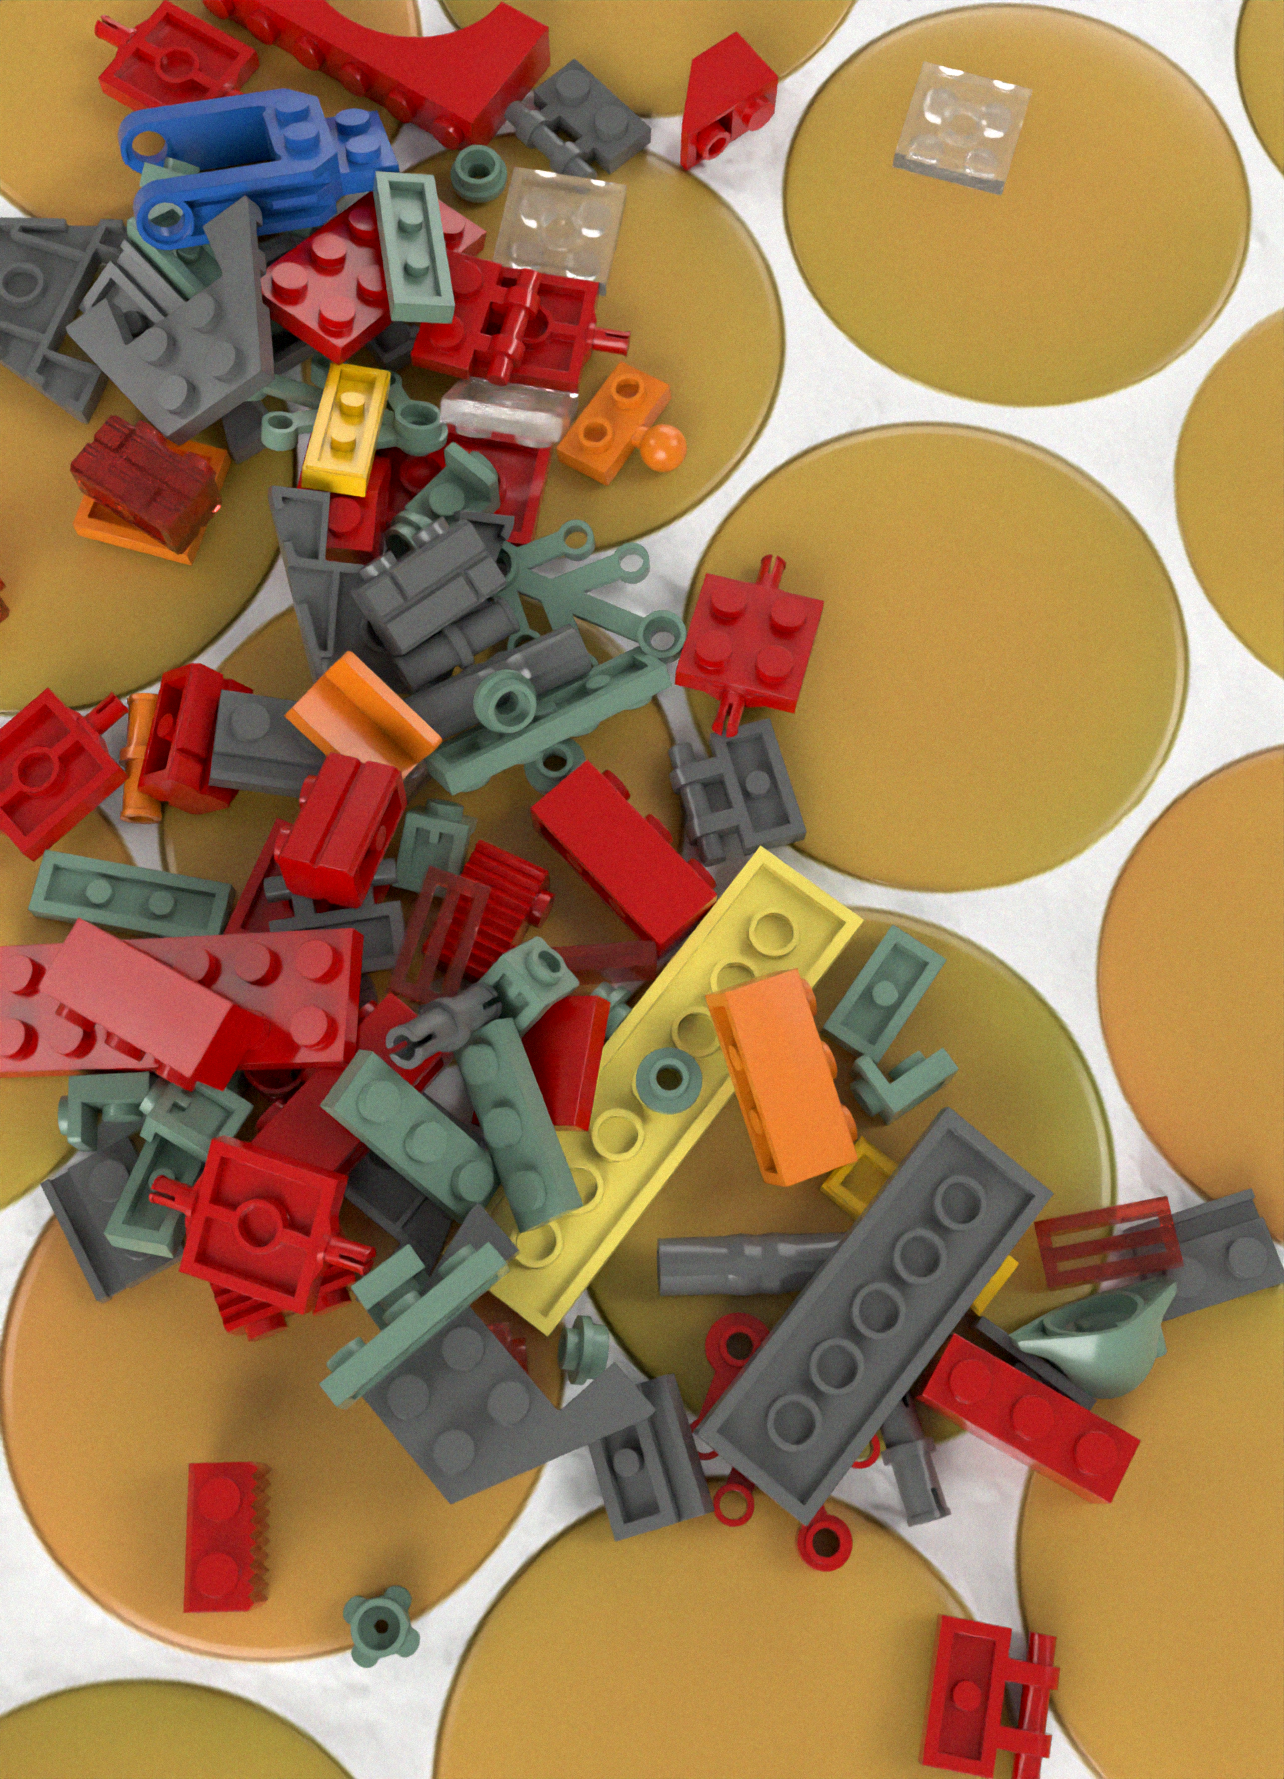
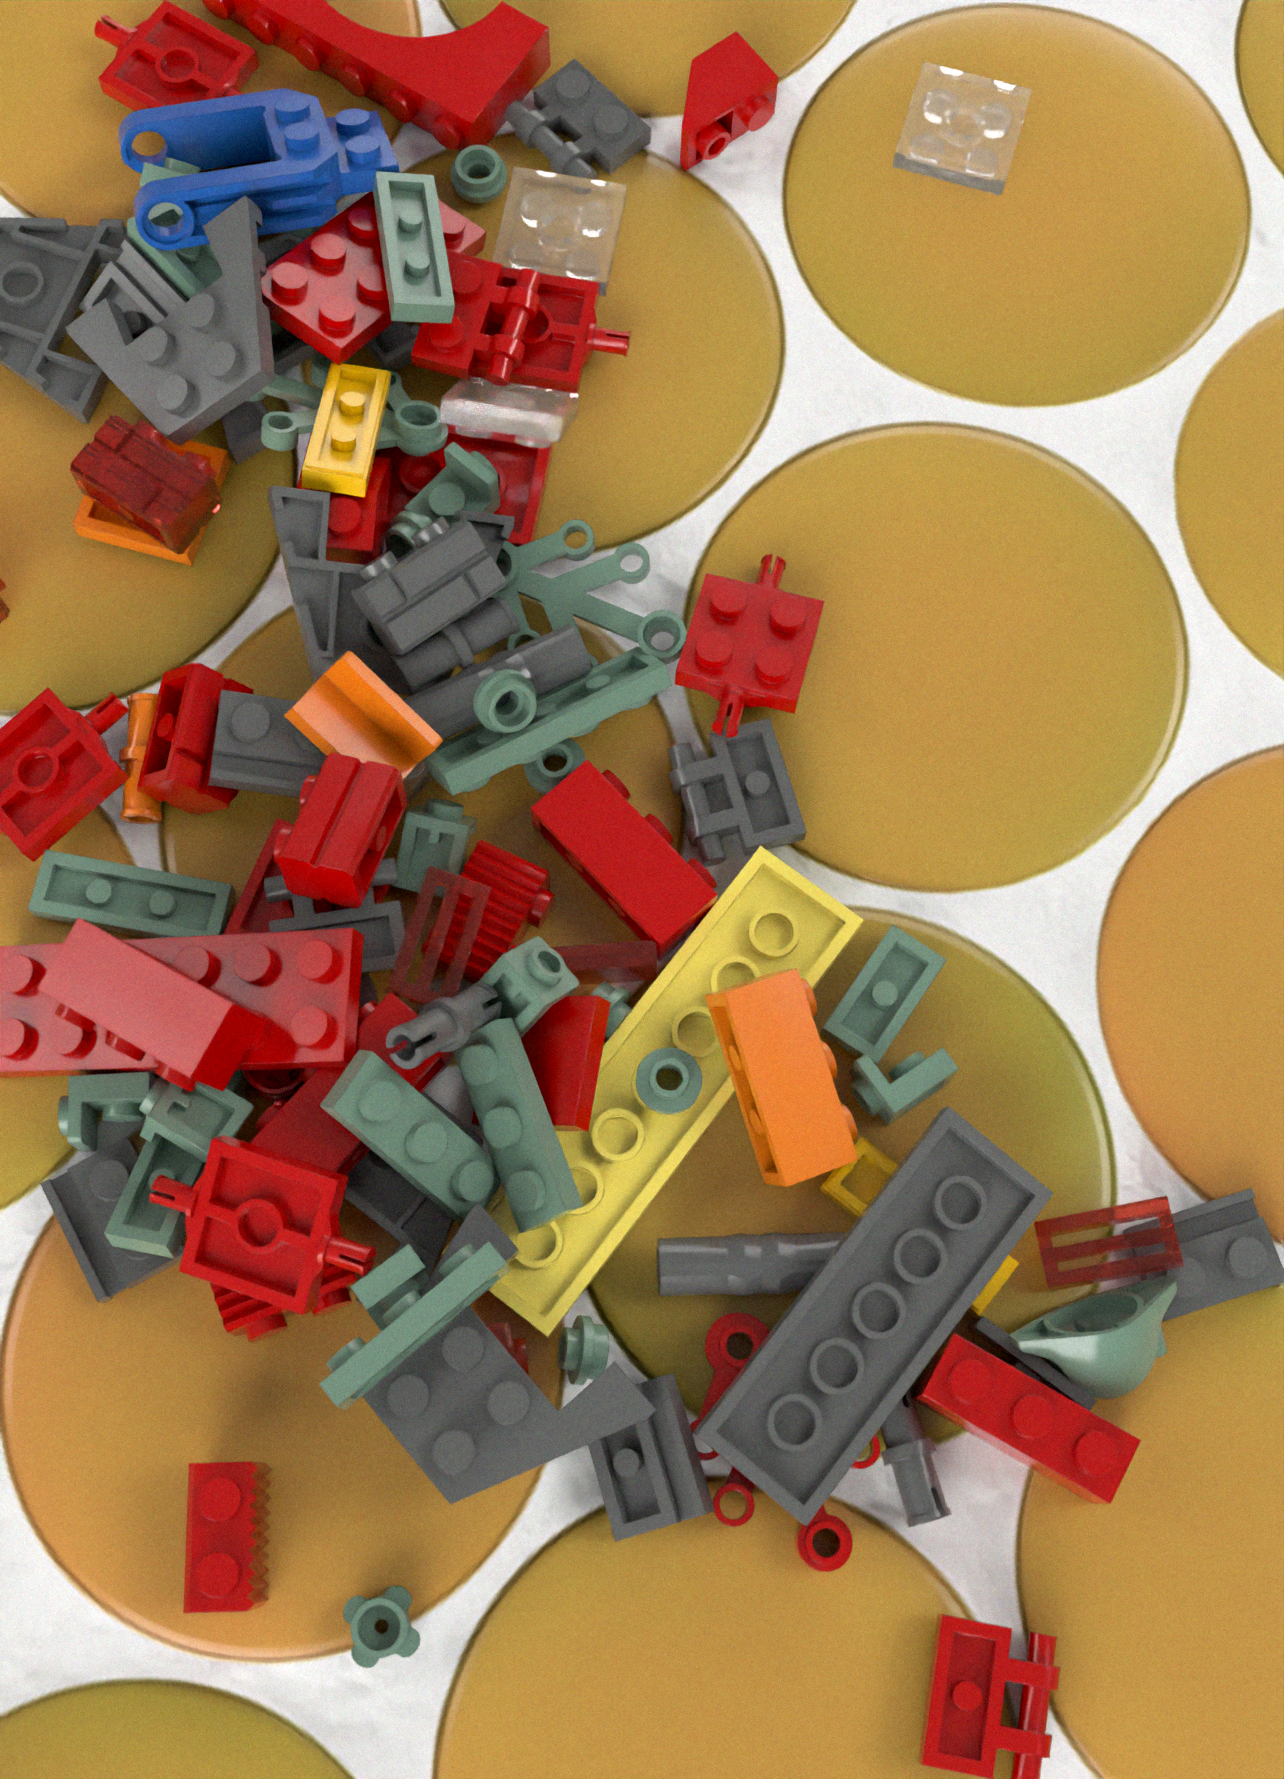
orange plate [556,361,687,487] -> none

